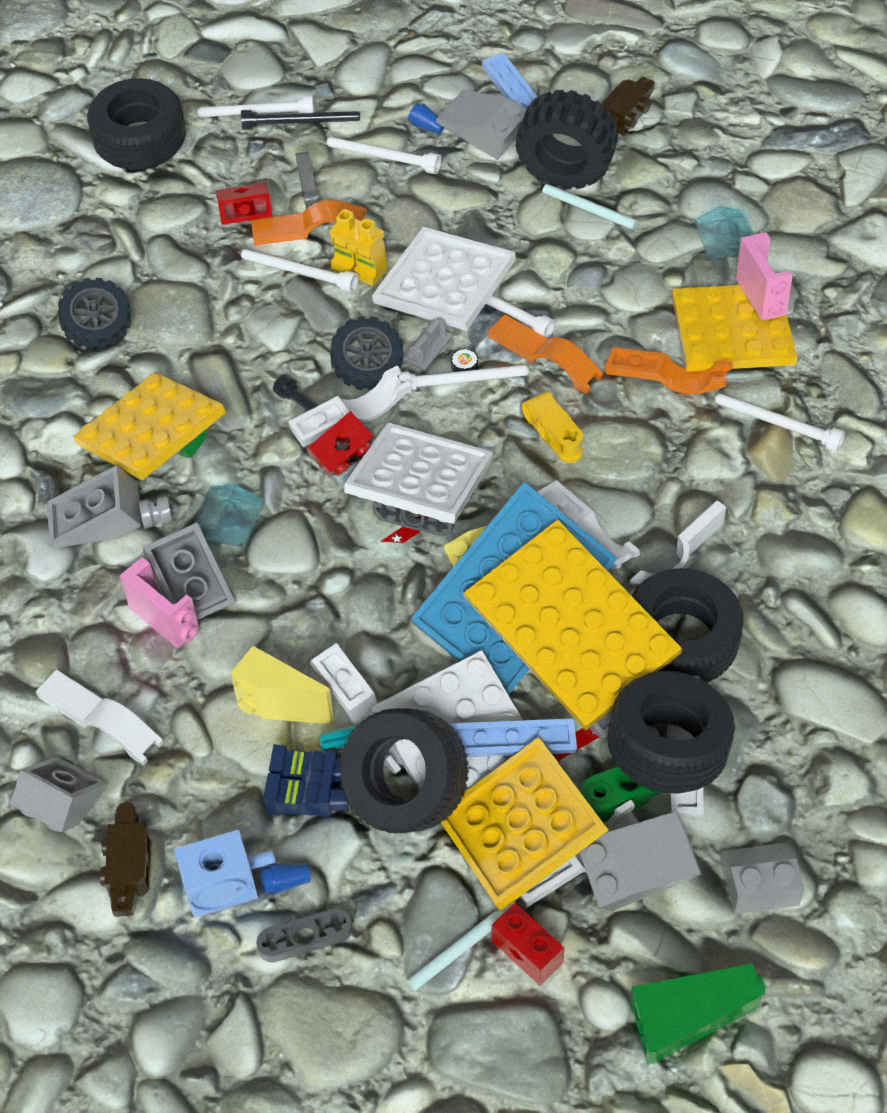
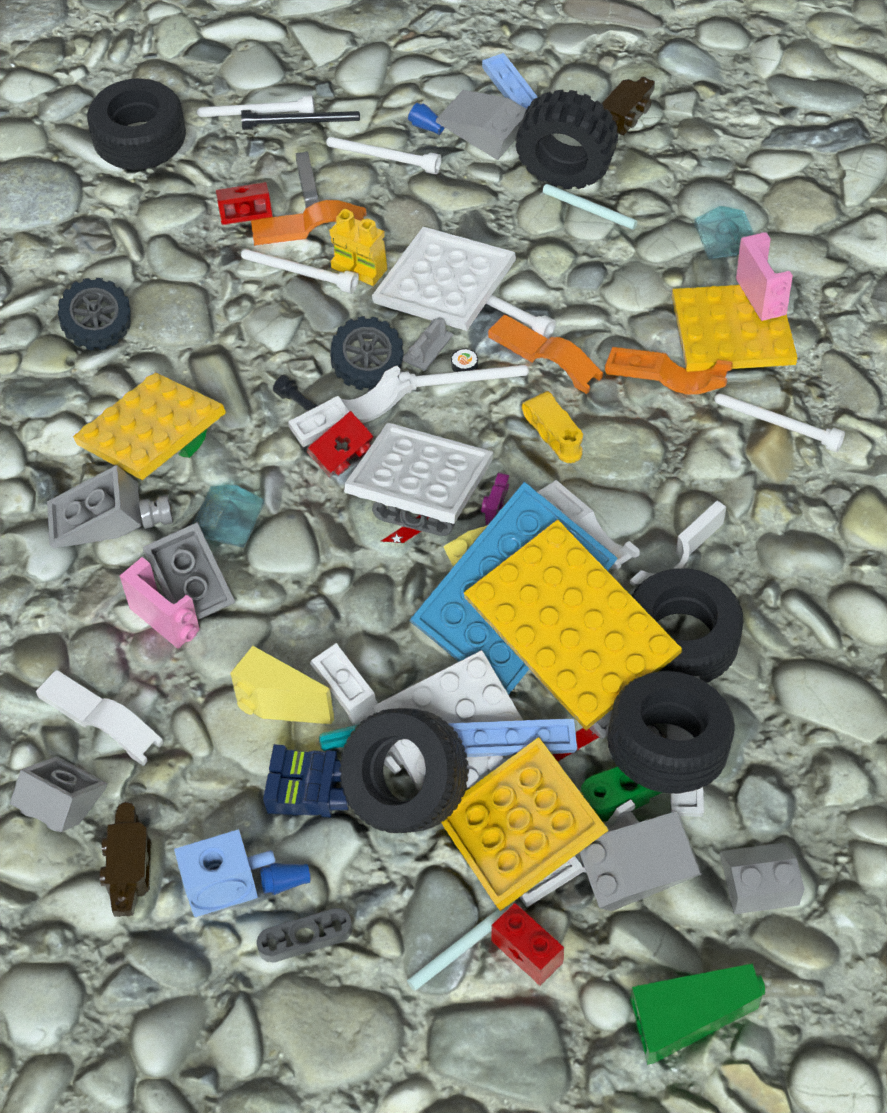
none -> magenta plate [481,473,509,525]

